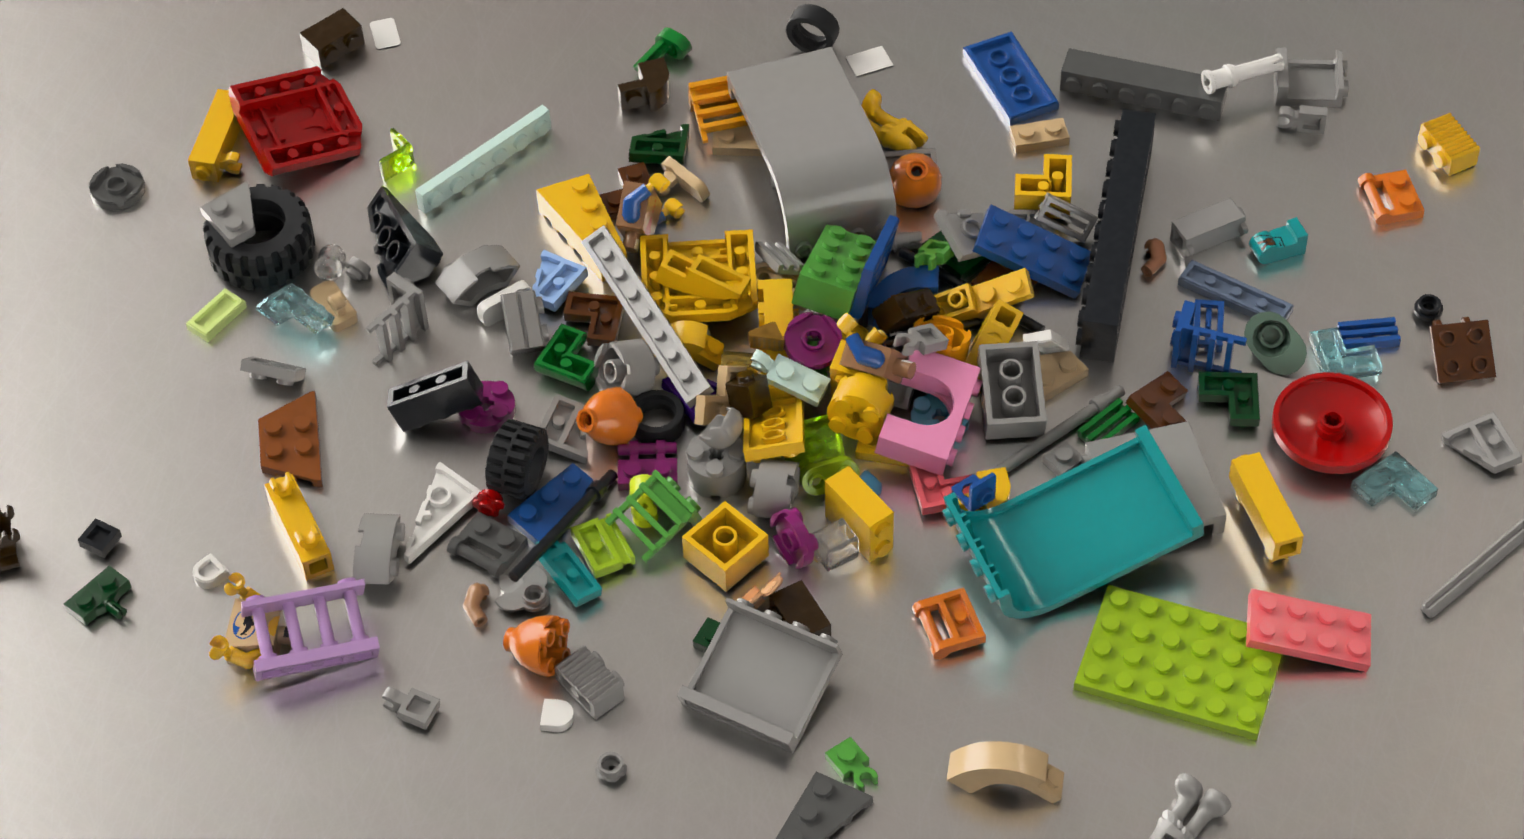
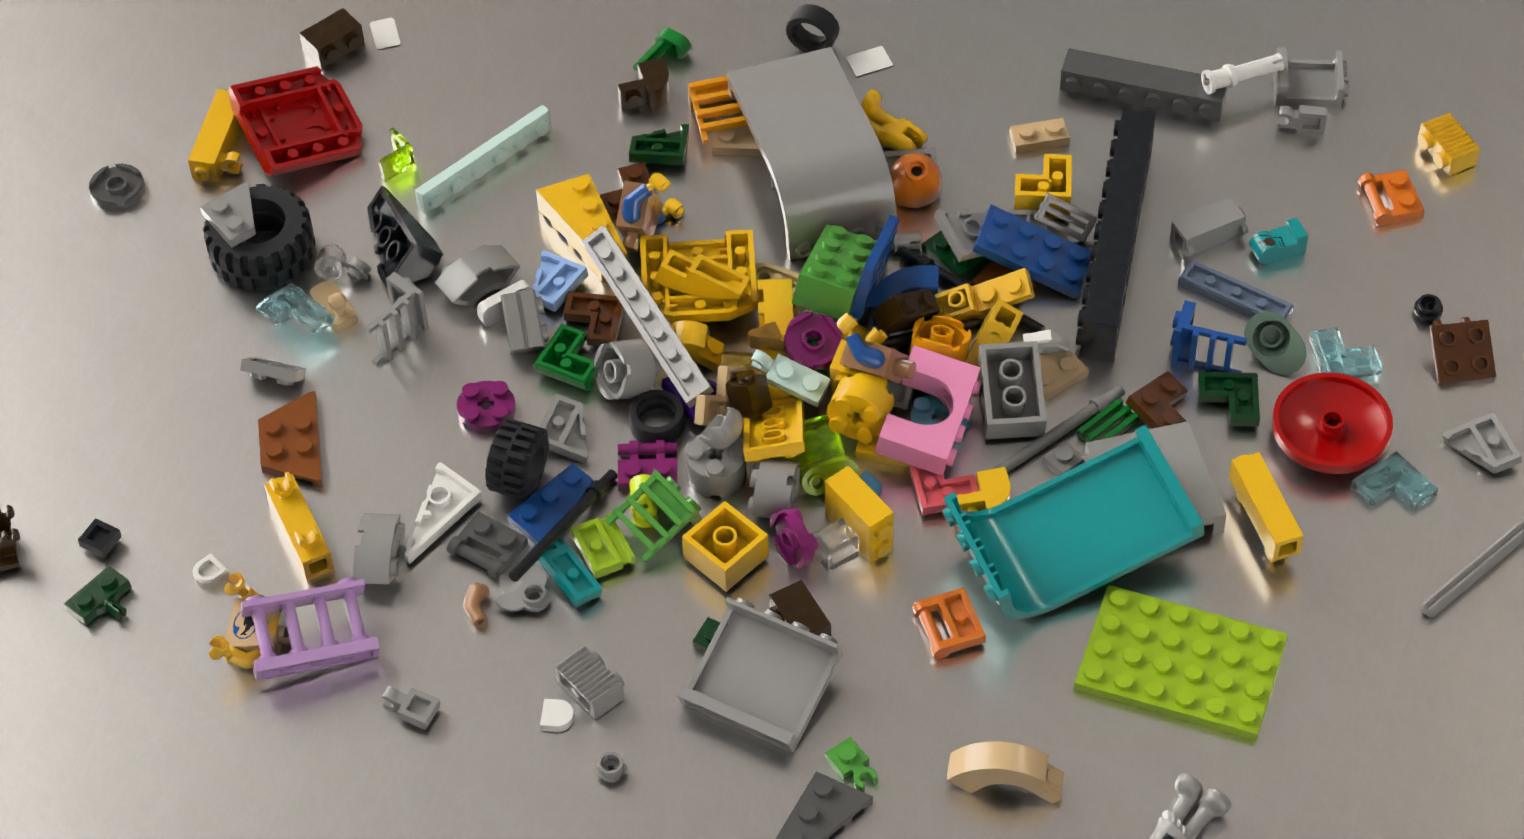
yellowish green tile [186,288,247,343] -> none
black brick [387,361,484,432] -> none
red plate [472,489,505,517] -> none
orange piece [503,615,571,677] -> none
orange piece [576,387,643,446] -> none
tan piece [655,156,710,203] -> none
light nougat plate [742,572,783,609] -> none
light grey tile [754,241,804,275] -> none
light grey plate [893,323,949,356] -> none
bright green plate [914,239,955,270] -> none
blue bracket [951,472,996,511] -> none
blue tile [963,31,1059,126] -> none
nougat arm [1141,238,1167,277] -> none
blue tile [1194,299,1224,353] -> none
coral plate [1246,589,1371,672] -> none
blue tile [1336,317,1401,352] -> none

